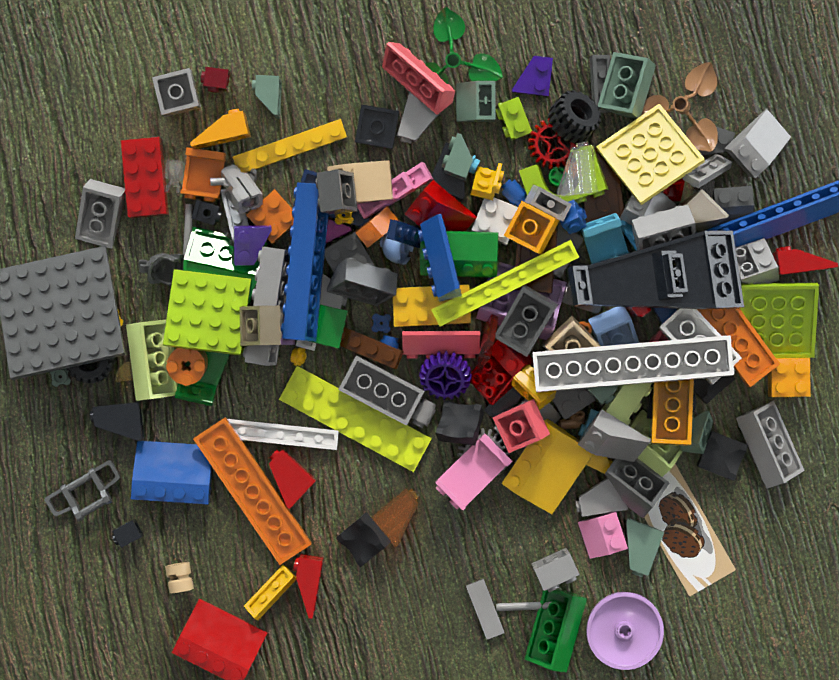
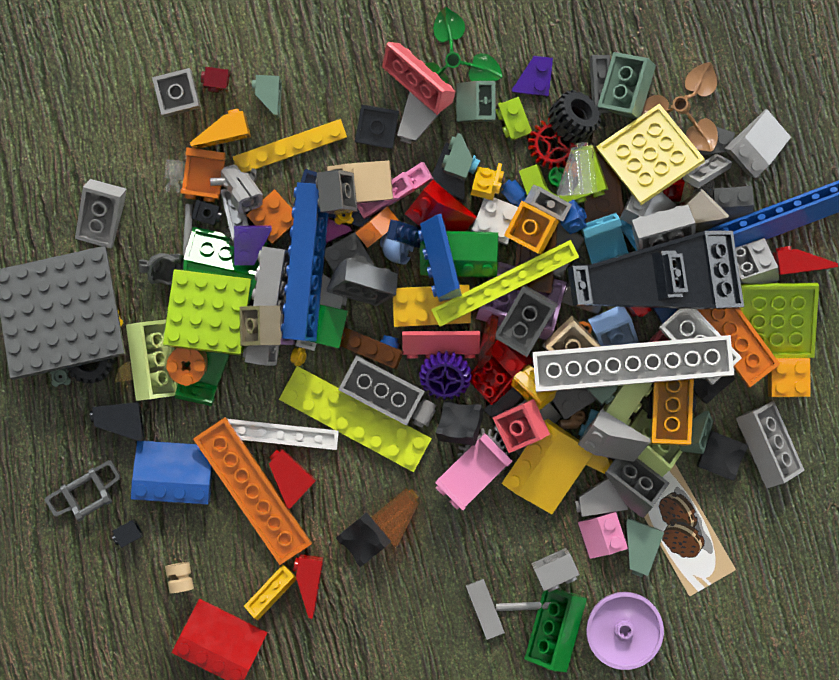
red brick [121,137,169,219] -> none
blue plate [372,314,391,333] -> none

